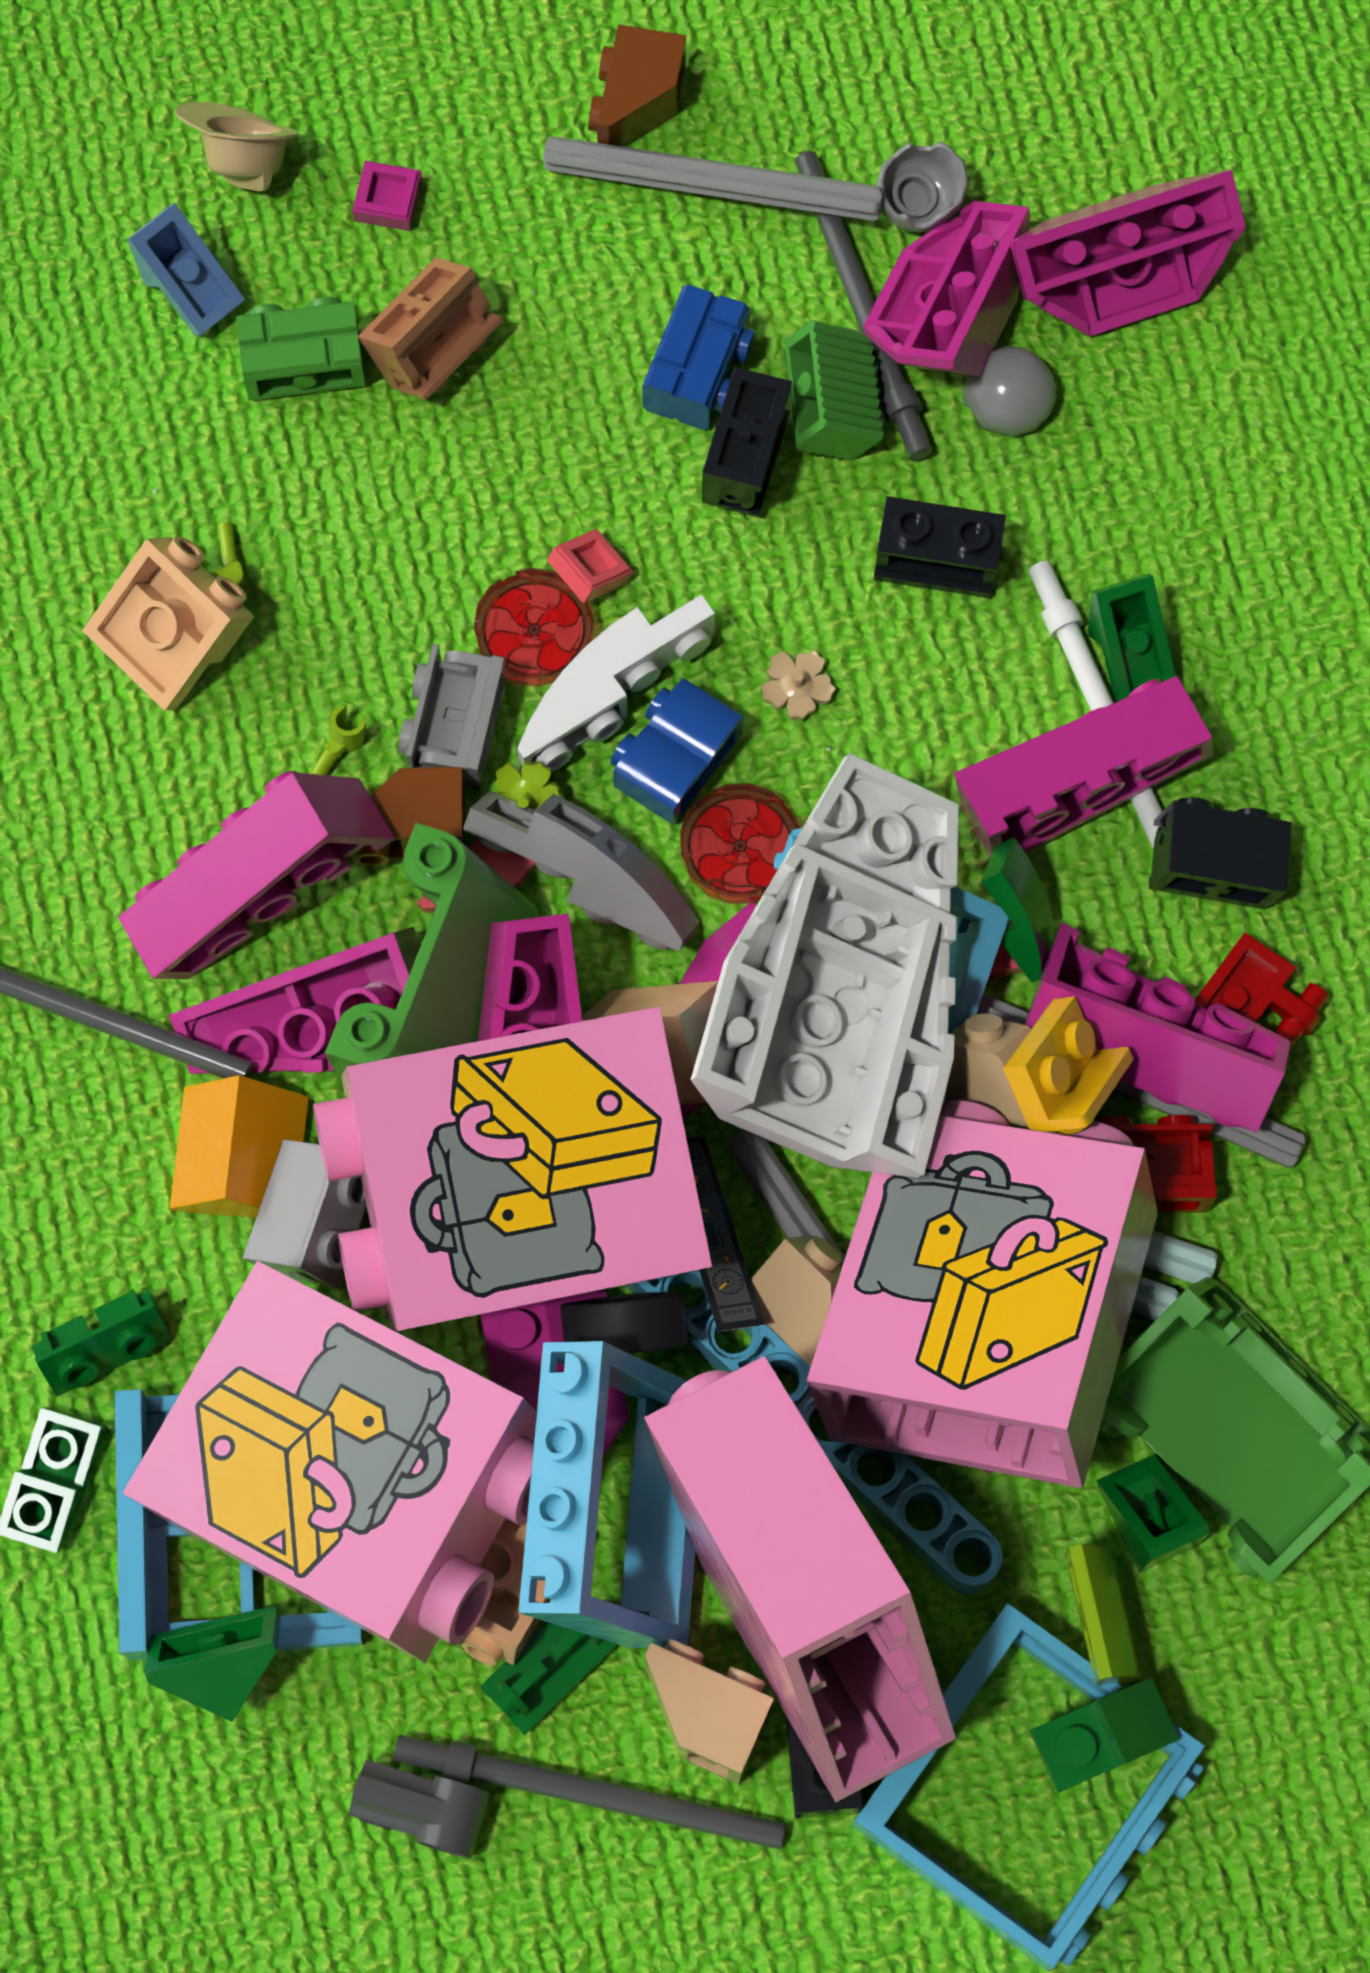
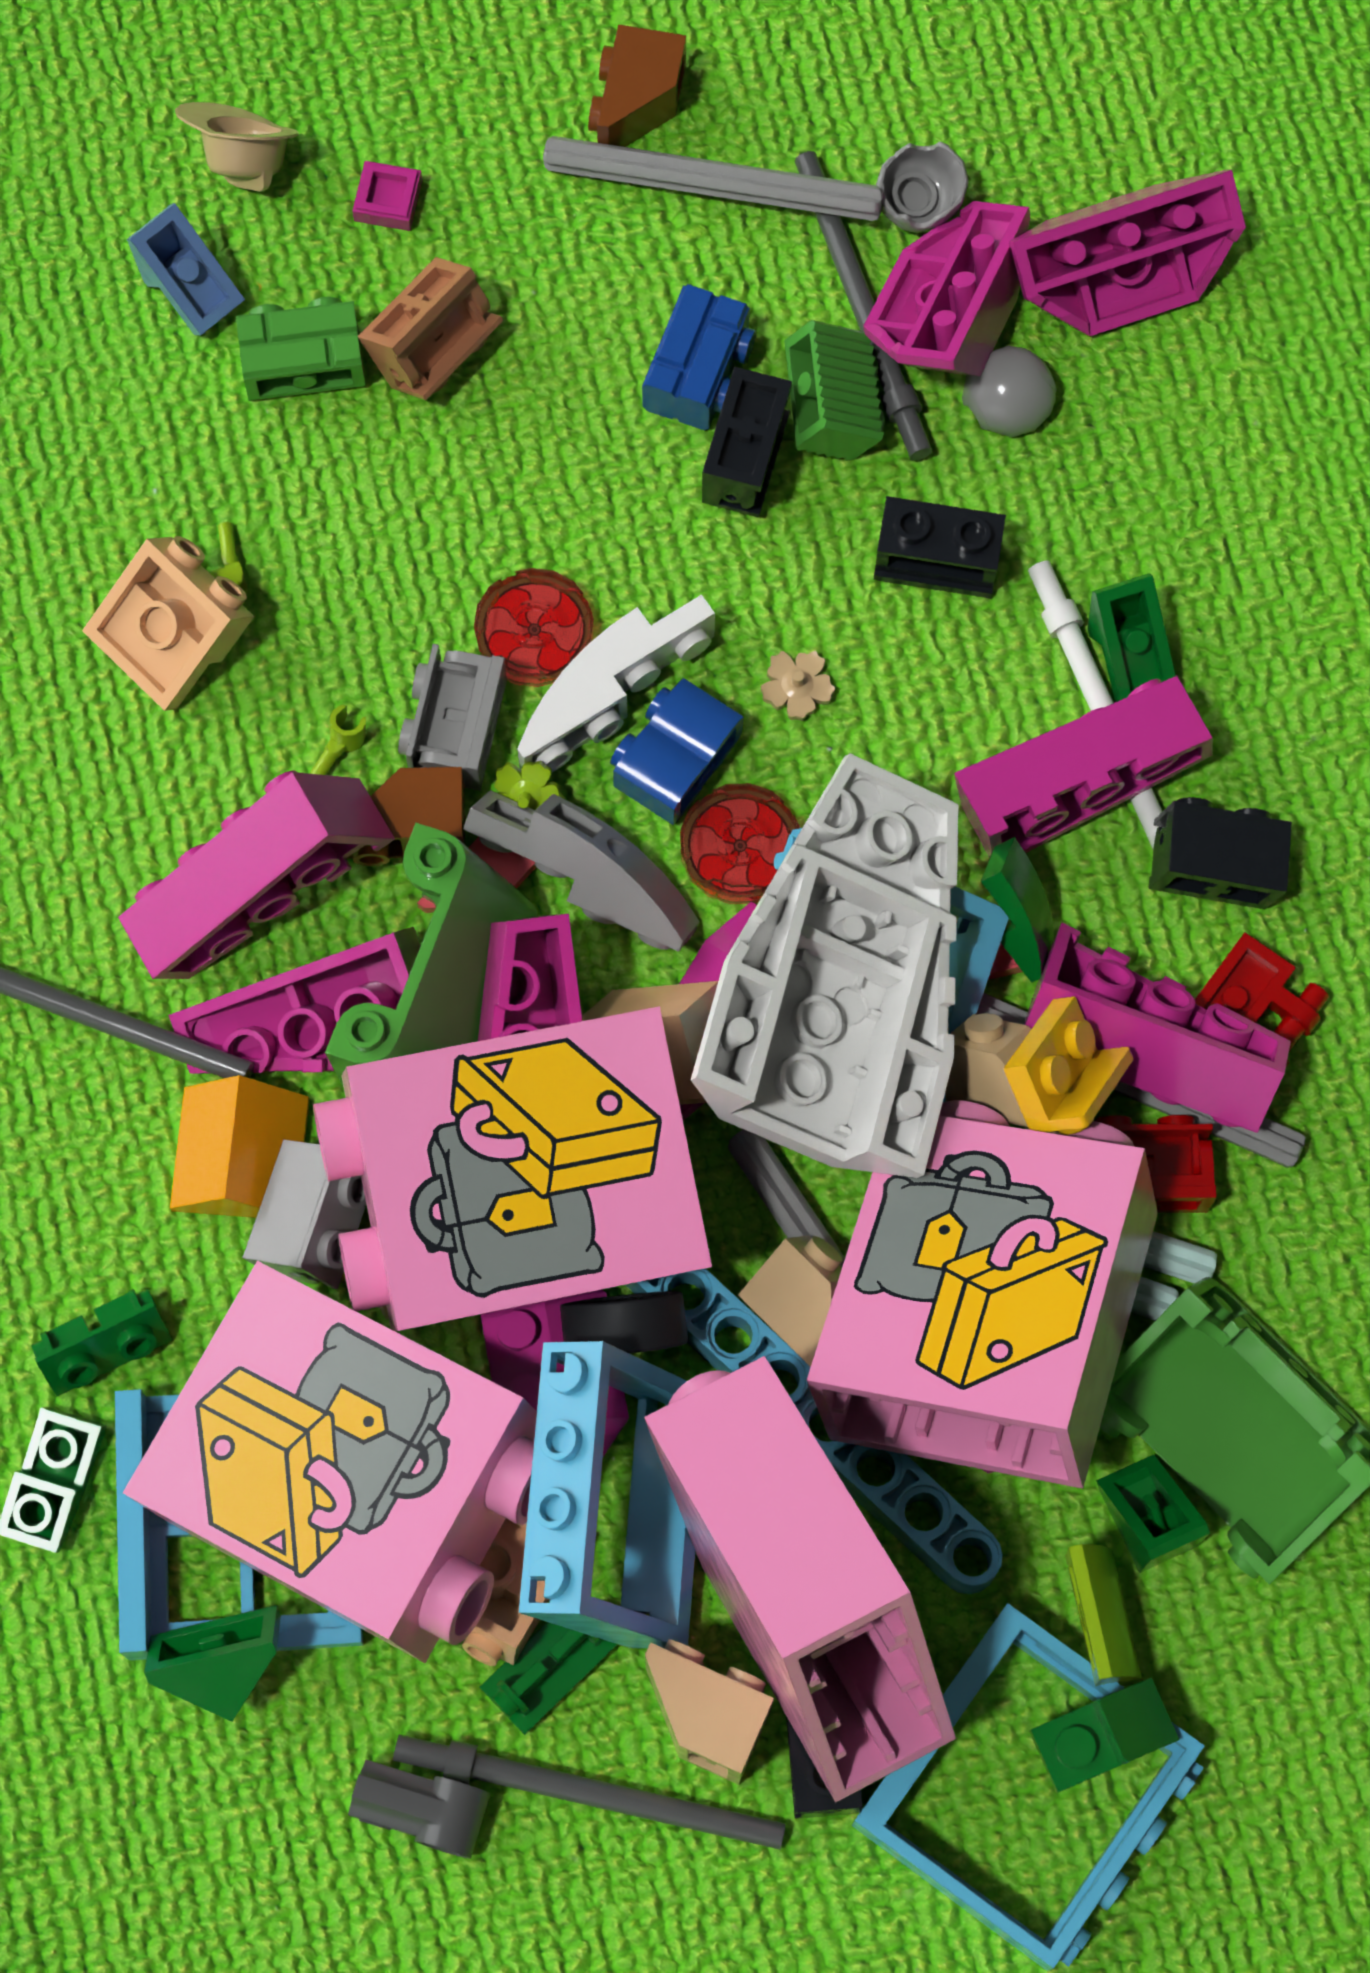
coral tile [547,528,633,604] -> none
sticker [687,1137,765,1332] -> none

